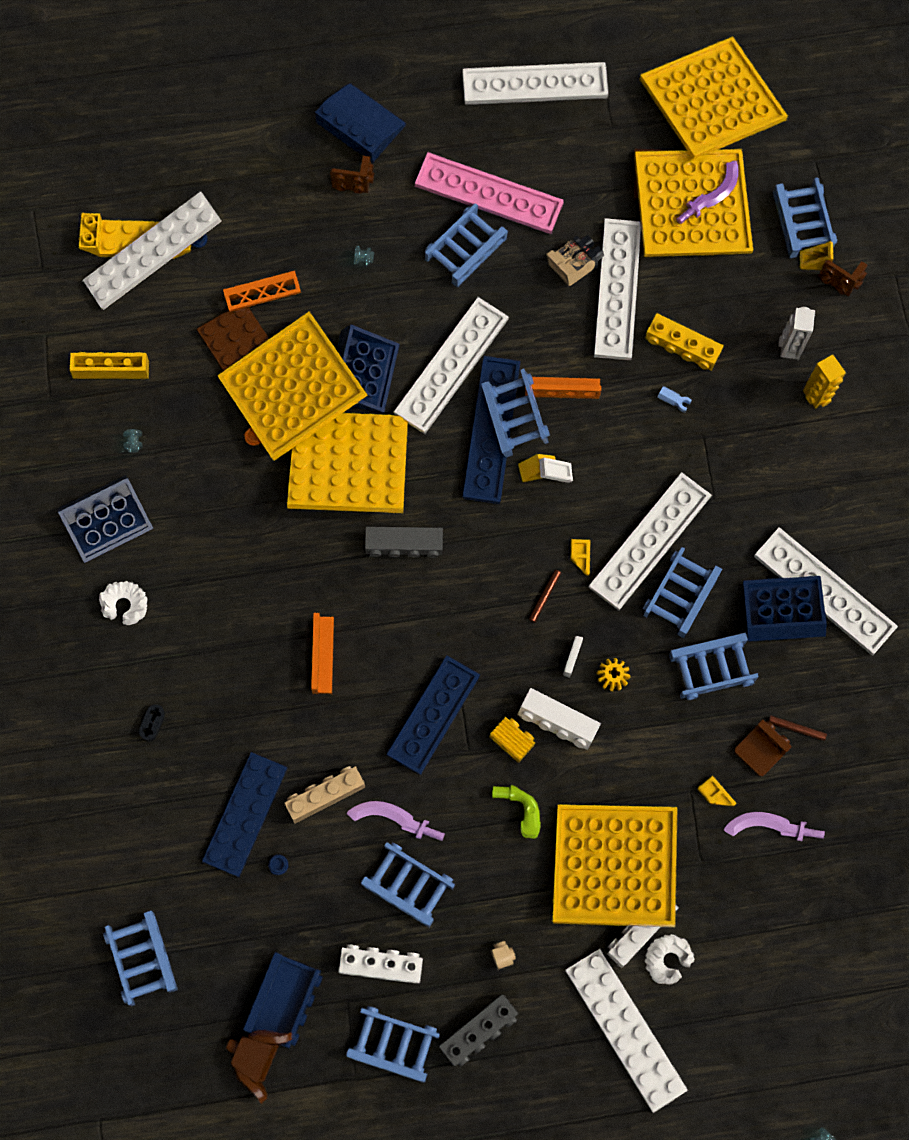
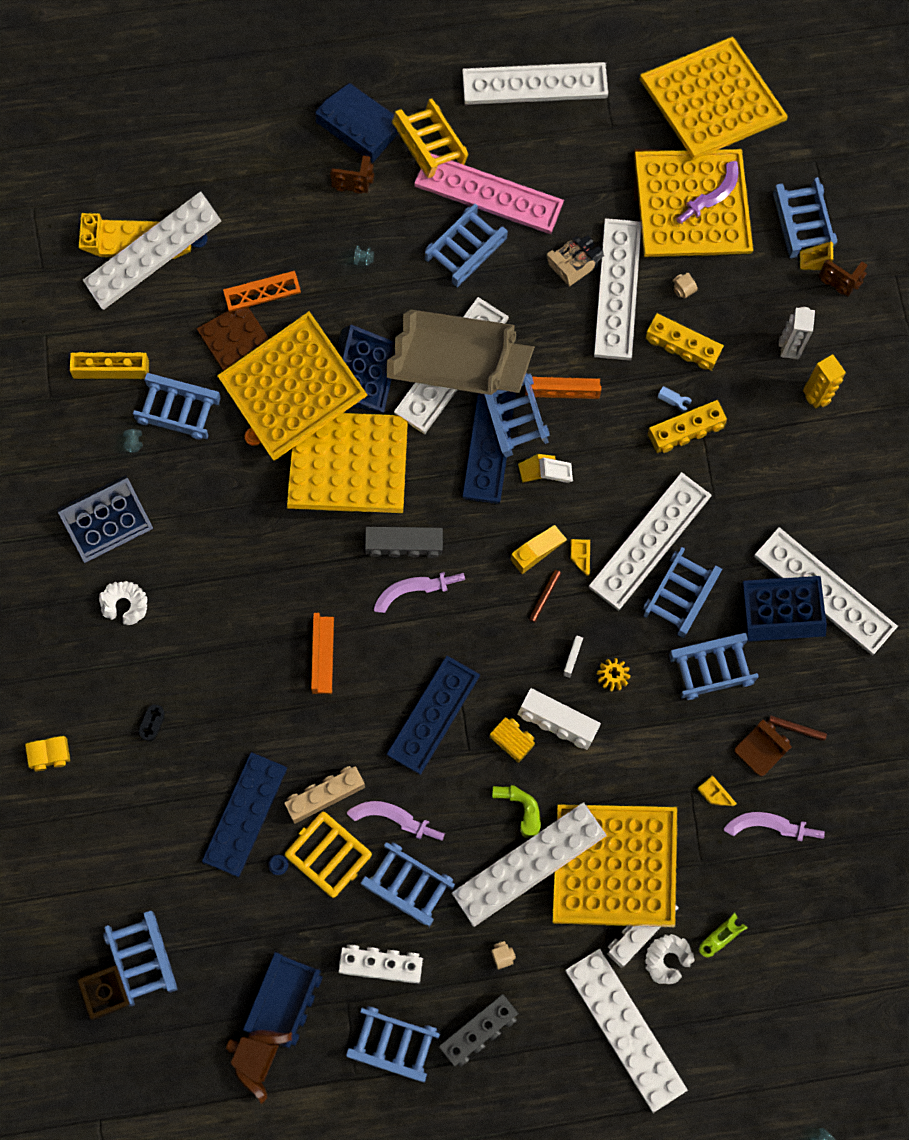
none -> yellow brick [25,736,70,771]
none -> dark brown slope [78,965,130,1020]
none -> medium blue fence [133,373,221,440]
none -> yellow bar [285,811,372,898]
none -> lavender sword [374,572,465,613]
none -> dark tan panel [387,309,535,395]
none -> yellow fence [392,99,468,178]
none -> white plate [452,802,607,927]
none -> yellow slope [510,525,567,574]
none -> yellow brick [648,400,727,453]
none -> tan plate [673,273,698,299]
none -> lime piece [699,913,748,957]

